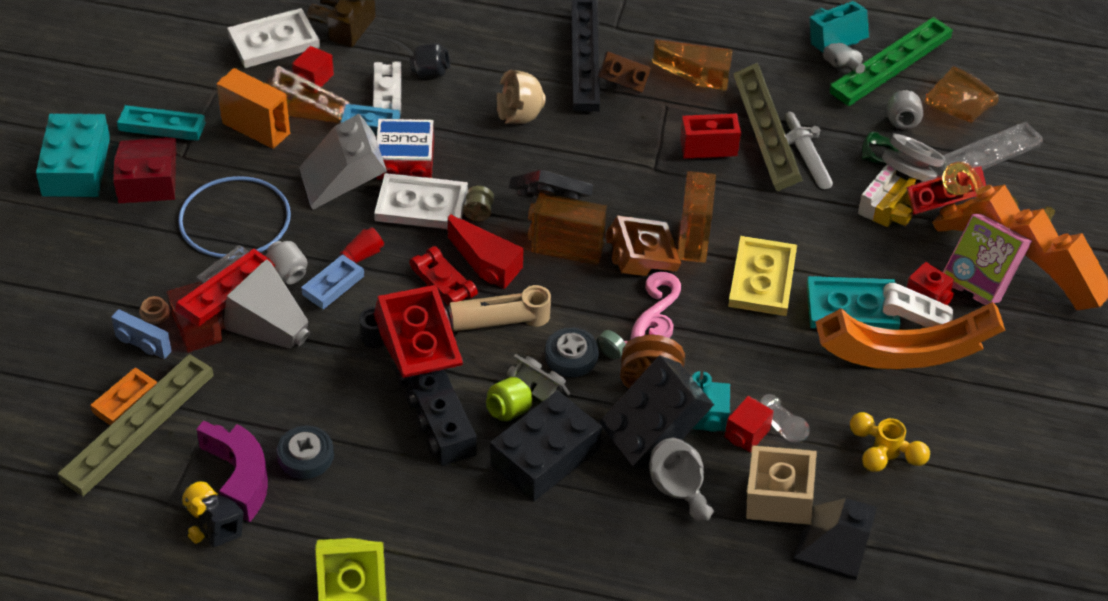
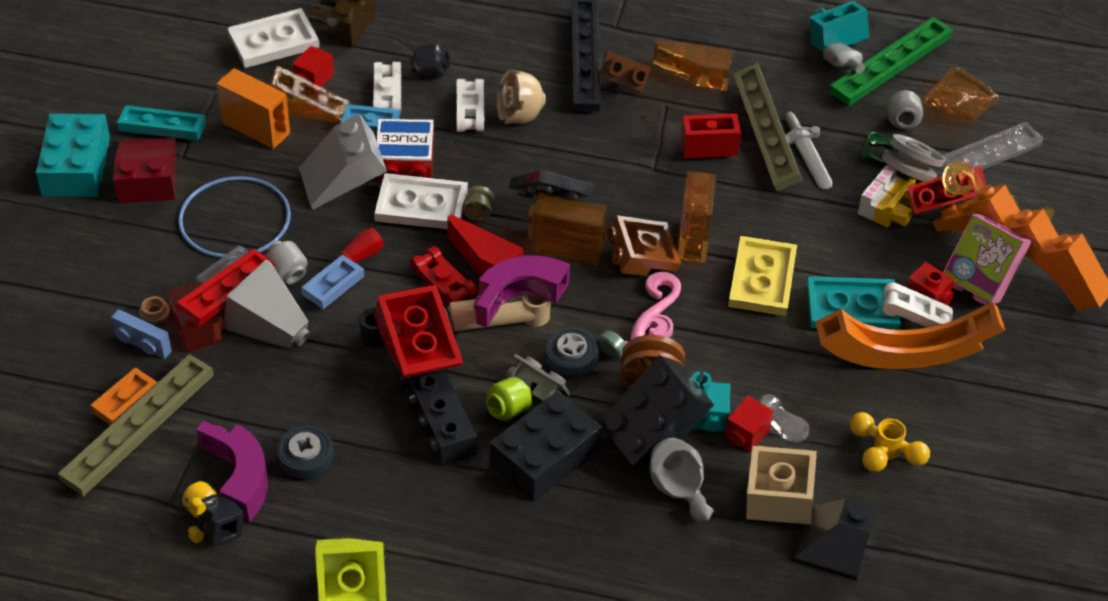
none -> white plate [457,79,484,132]
none -> magenta arch [473,255,570,328]

